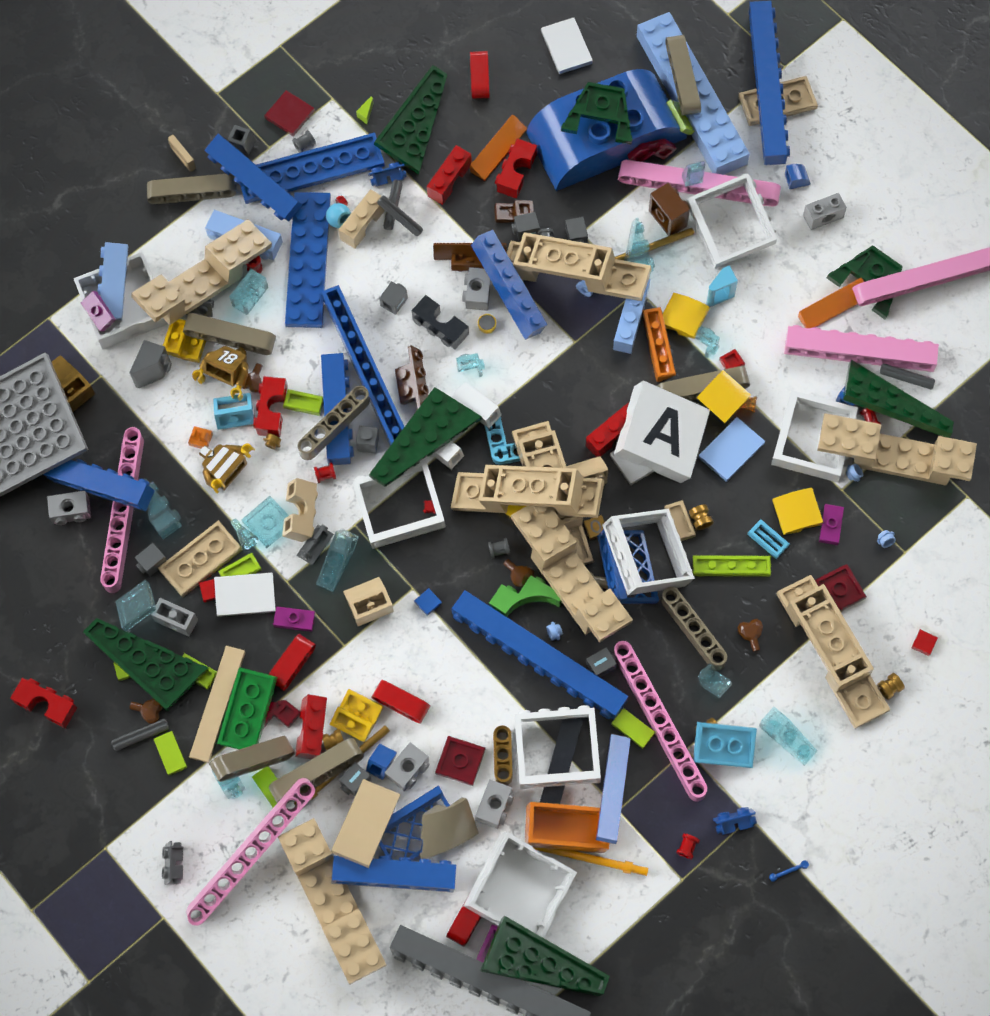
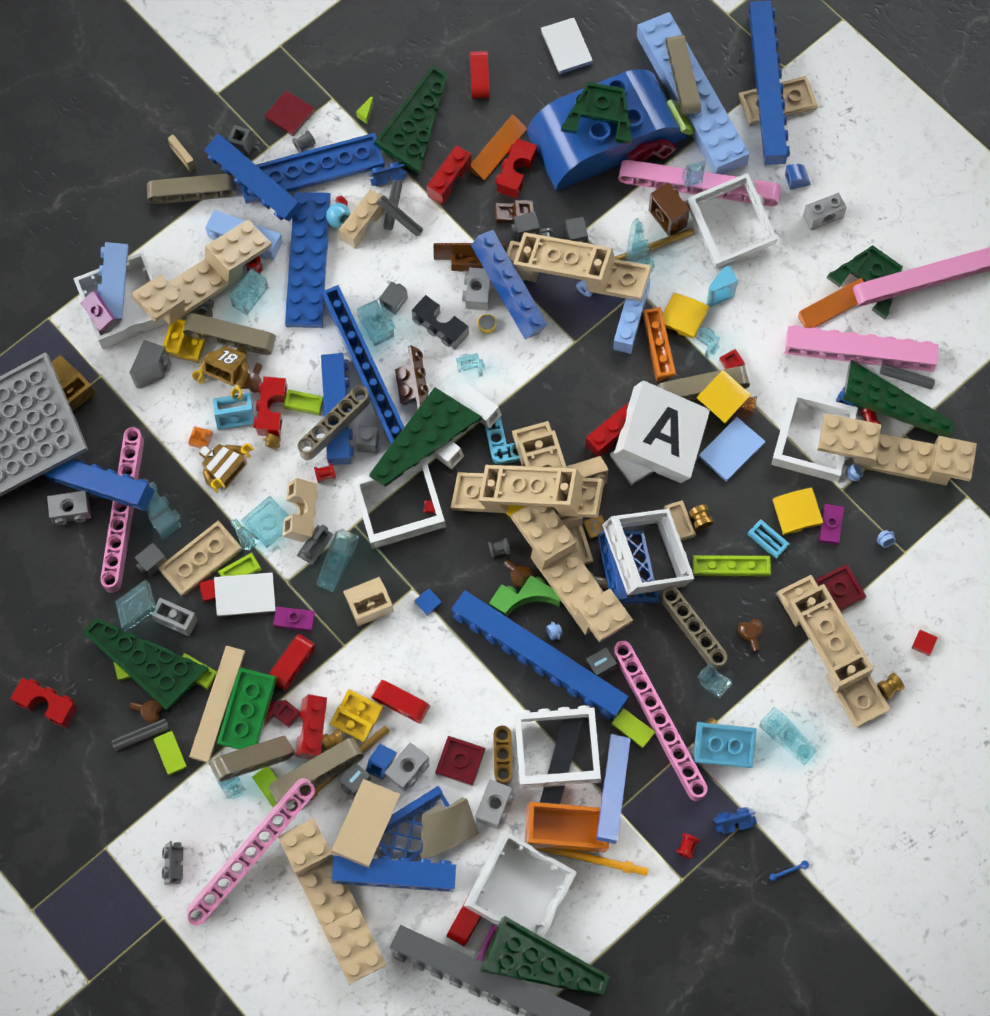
none -> clear light blue brick [357,299,396,346]

